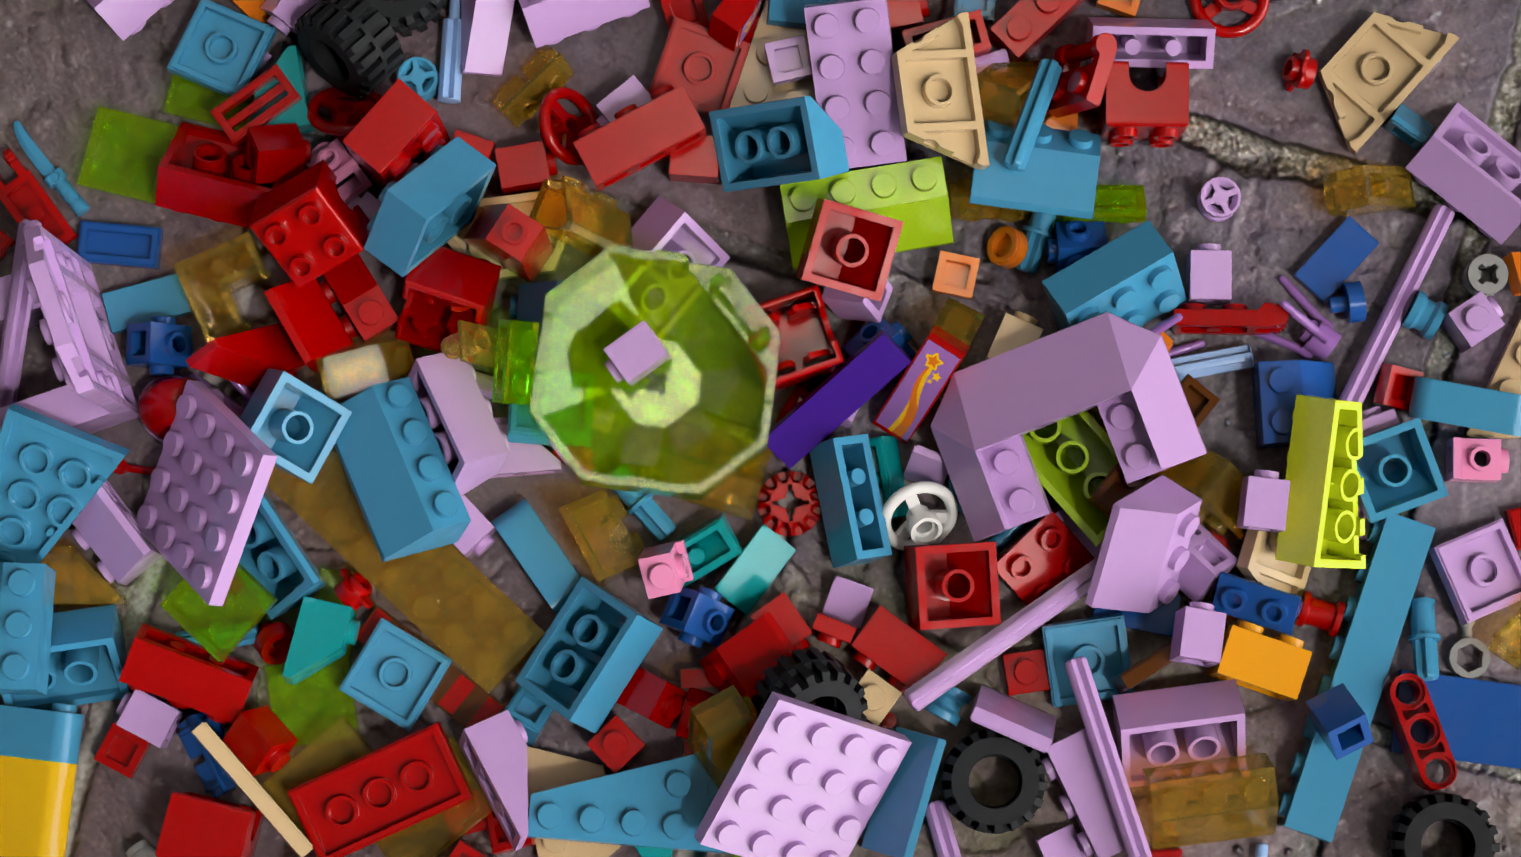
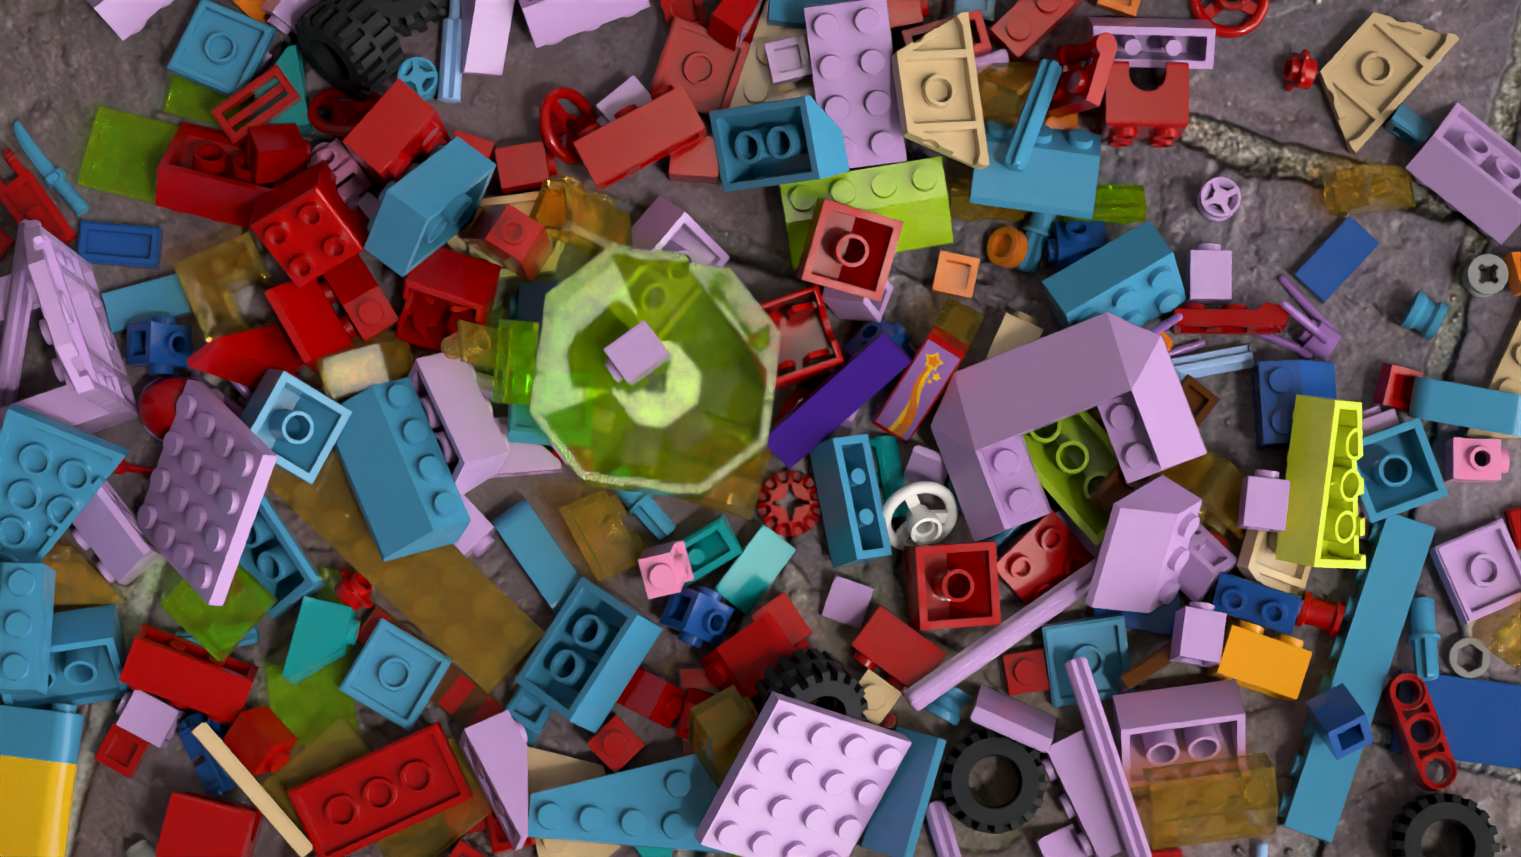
red tile [254,622,294,665] -> none
clear yellow hinge [492,47,575,129] -> none
red plate [811,613,856,649] -> none
blue tile [1328,281,1367,324] -> none
lavender axle [1339,204,1455,404] -> none
lavender brick [1441,291,1505,353] -> none

